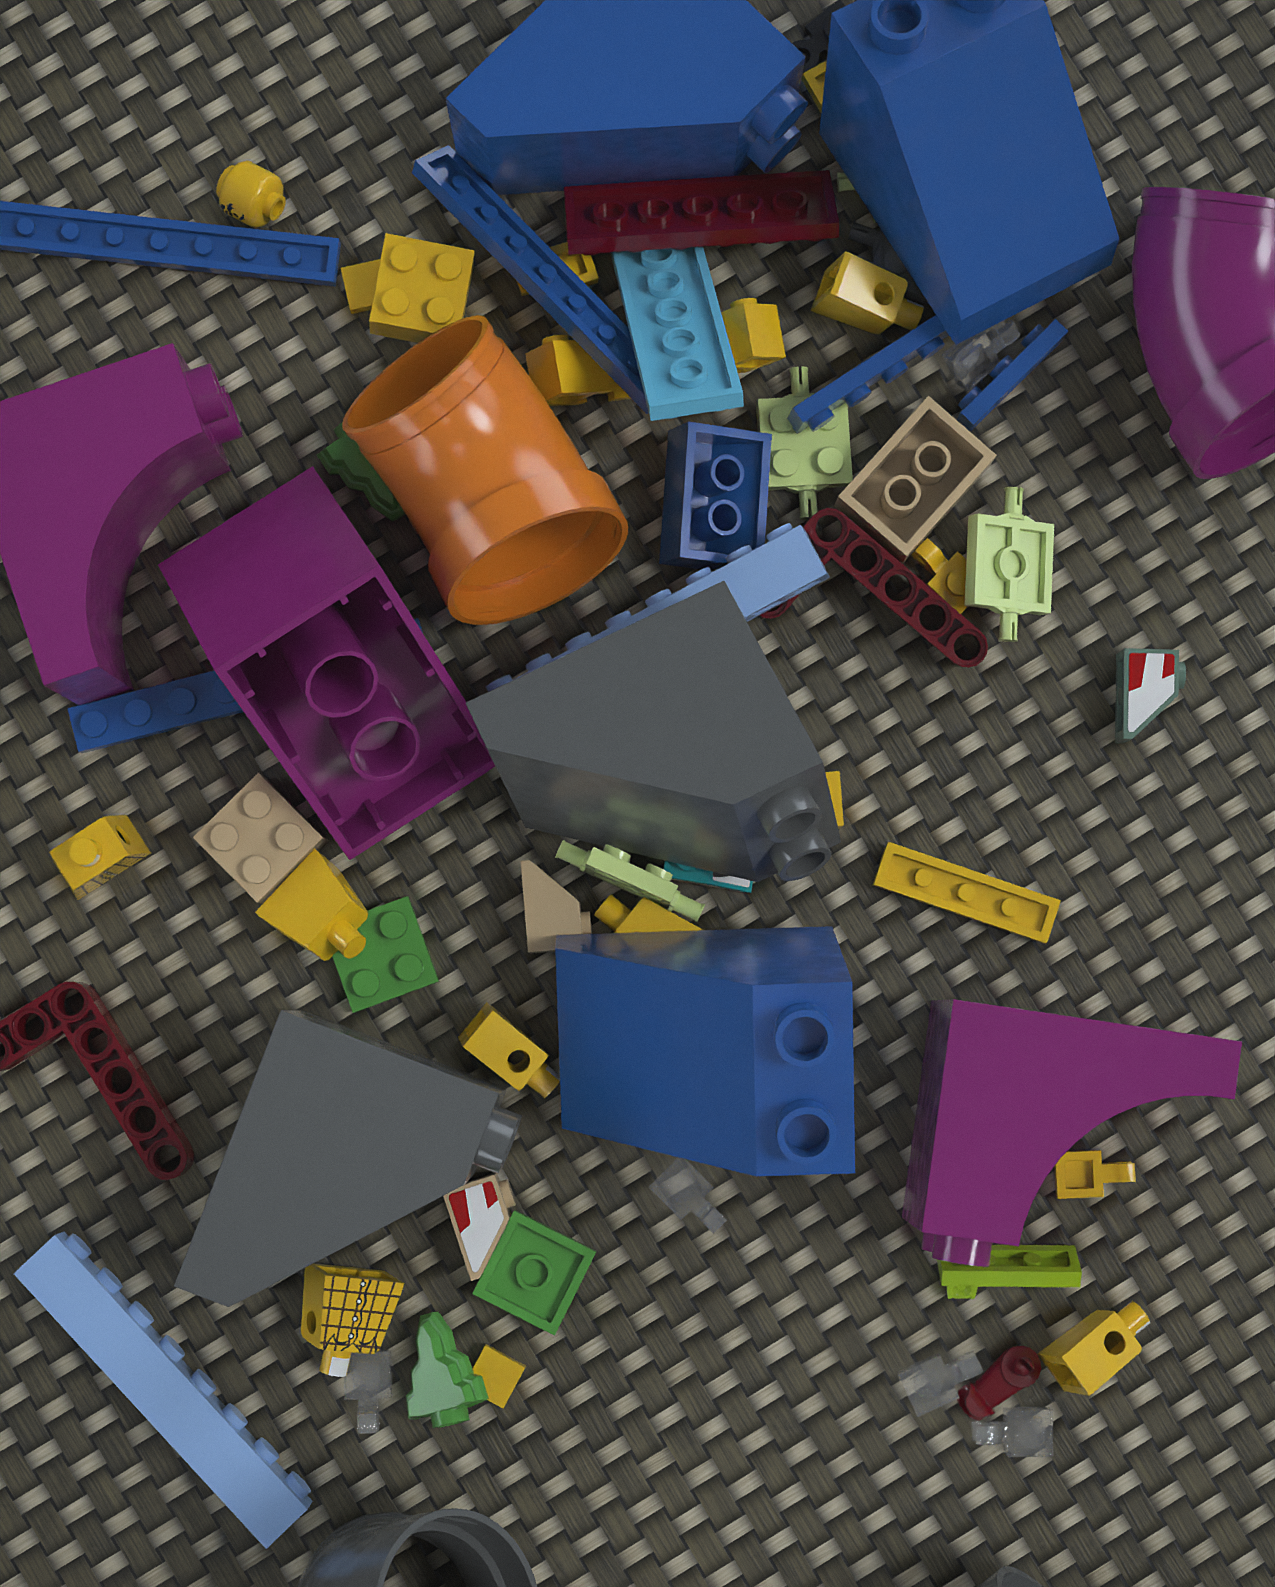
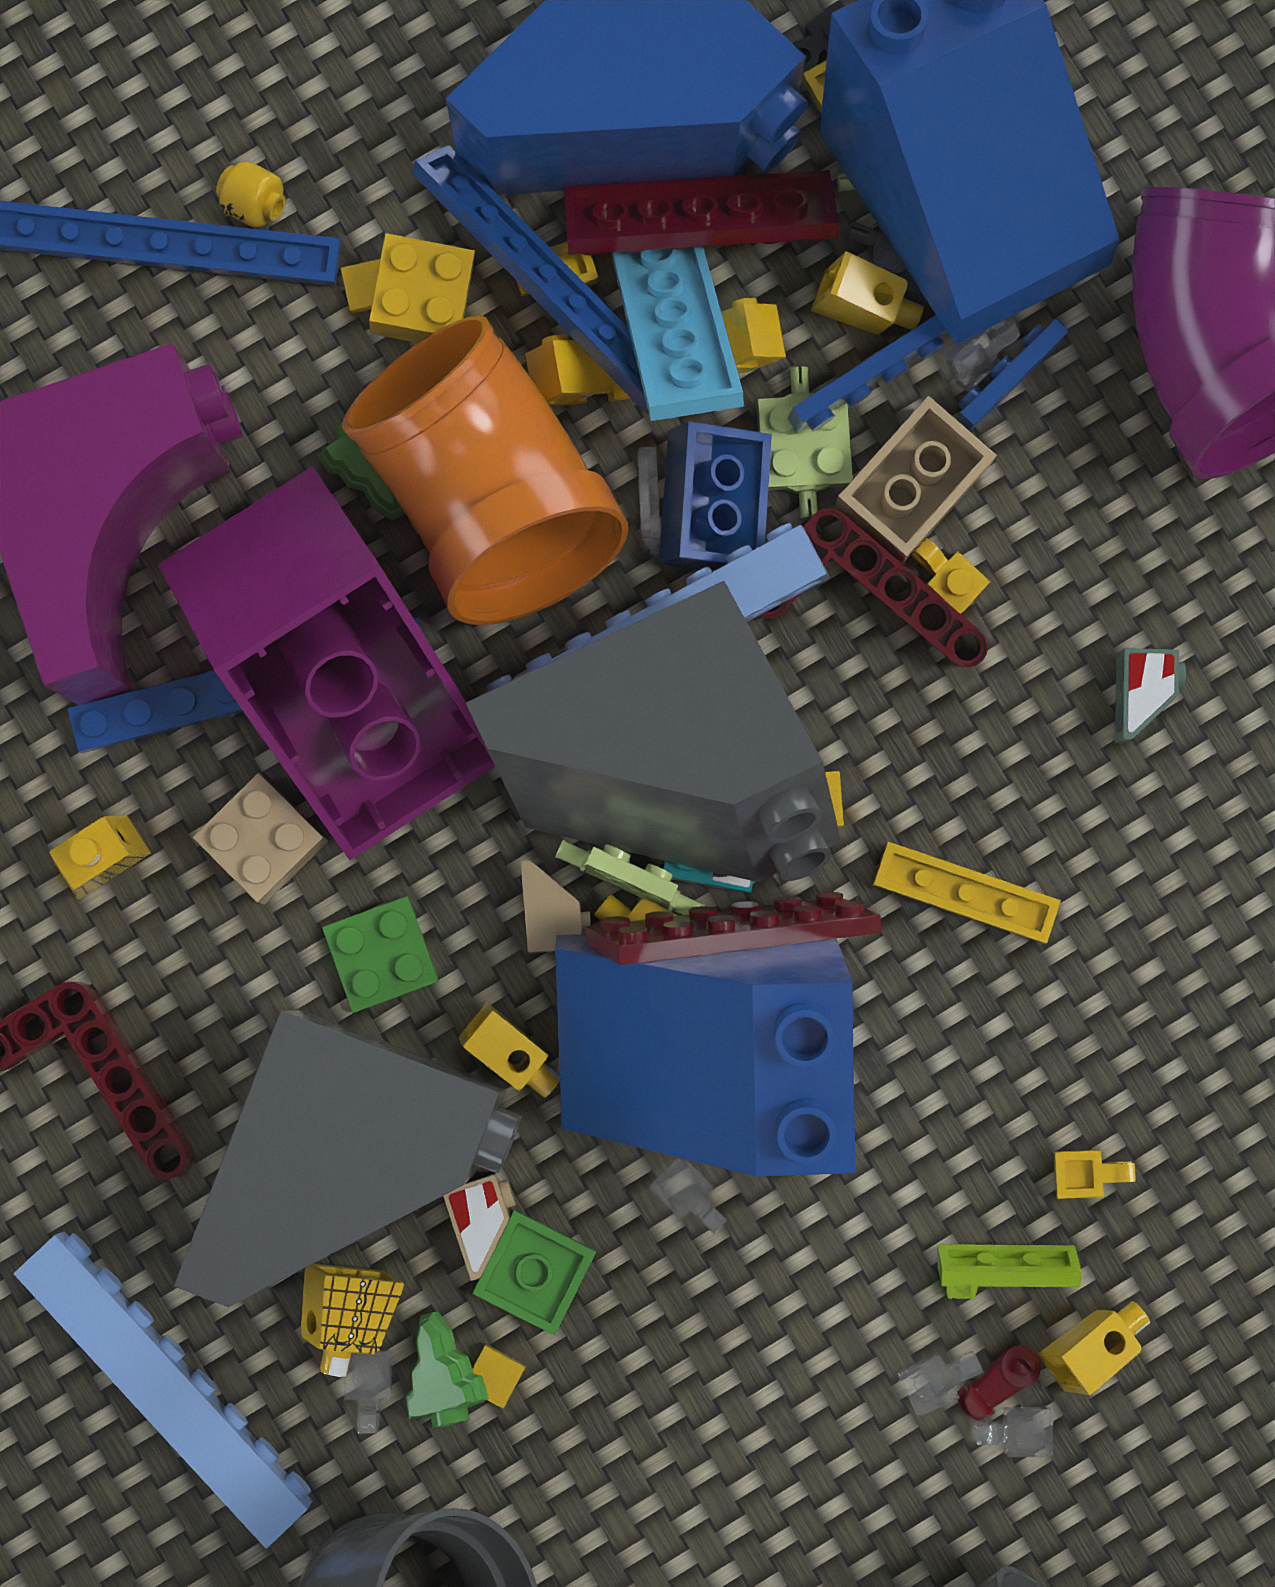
yellow torso [255,848,368,961] -> none
magenta brick [902,999,1242,1267] -> none
yellowish green plate [965,487,1054,642] -> none
none -> dark red plate [586,892,881,965]
none -> clear tile [637,447,660,554]

